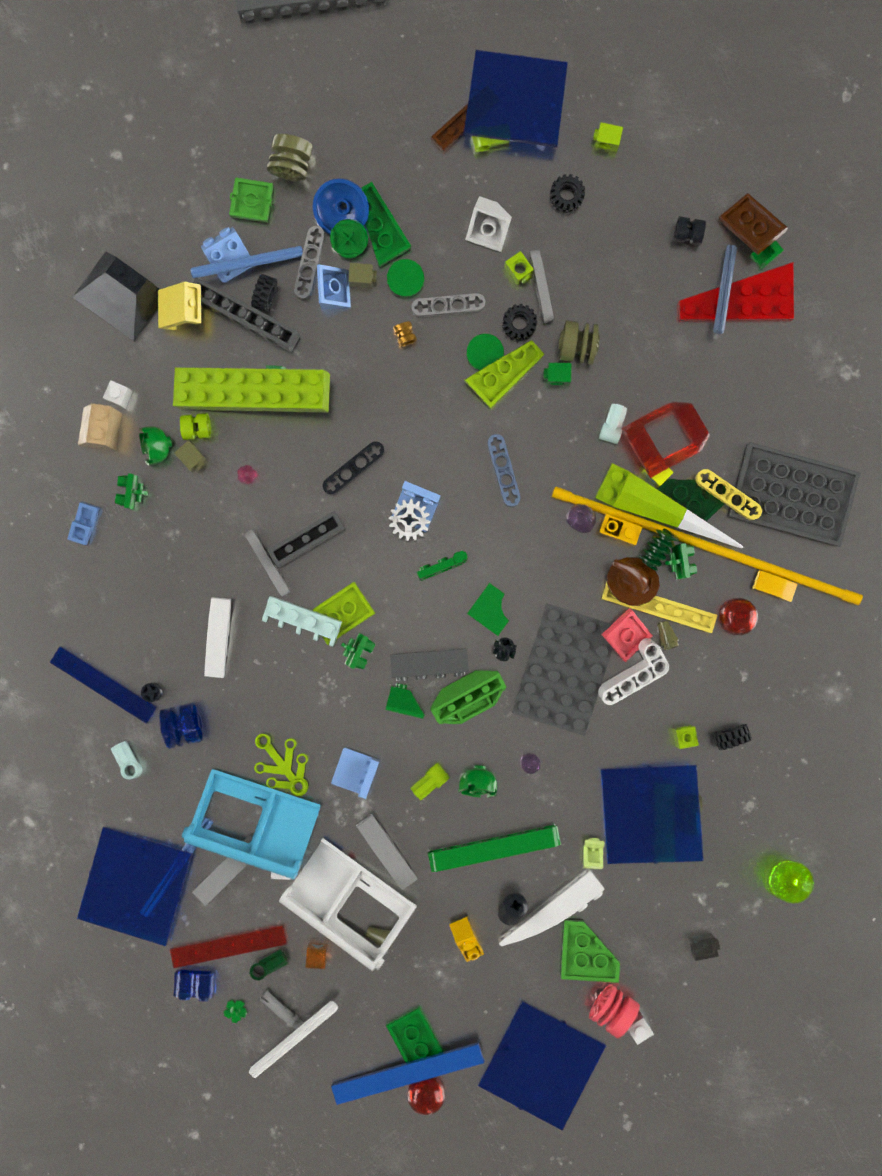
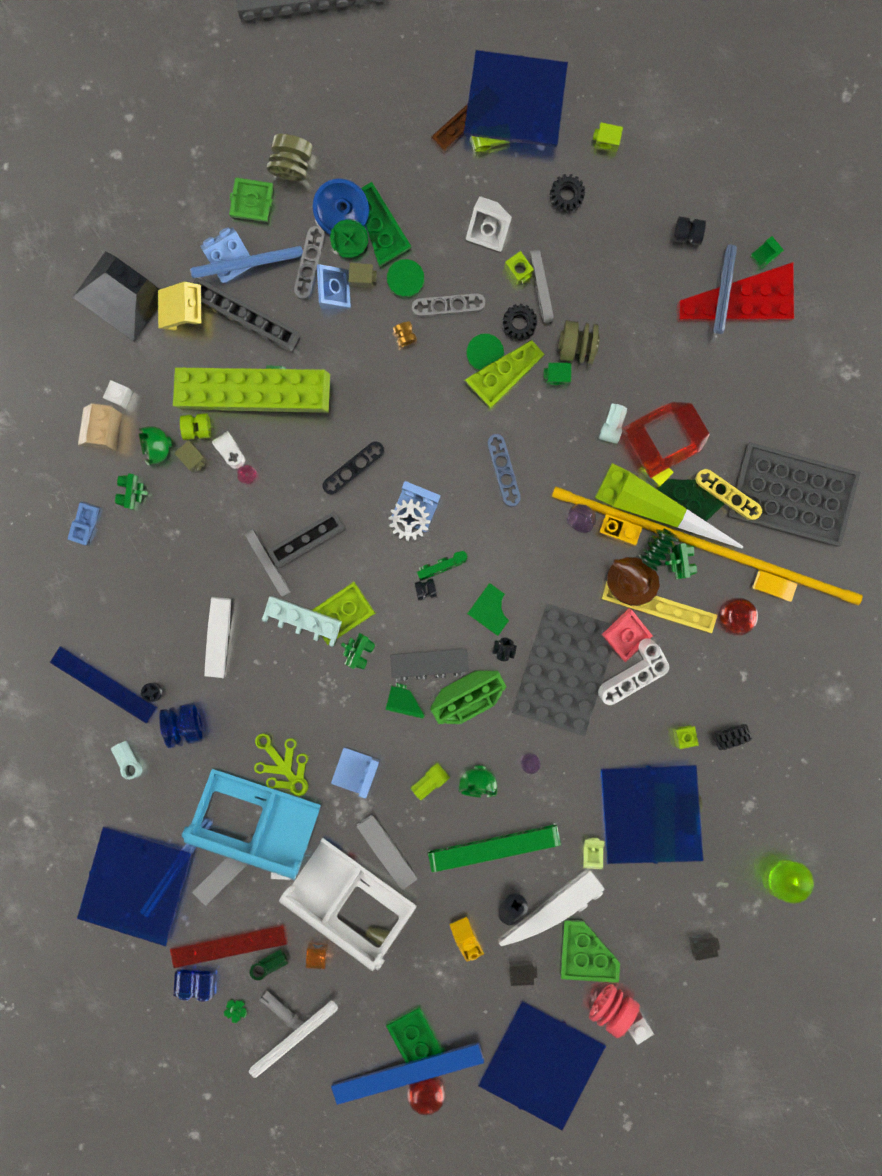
black tyre [251,274,277,312] -> none
olive cone [657,621,679,651] -> none
reddish brown tile [719,193,787,255] -> none
none -> white piece [212,431,245,469]
none -> black wheel [414,578,437,601]
none -> clear smoke brick [509,961,537,986]

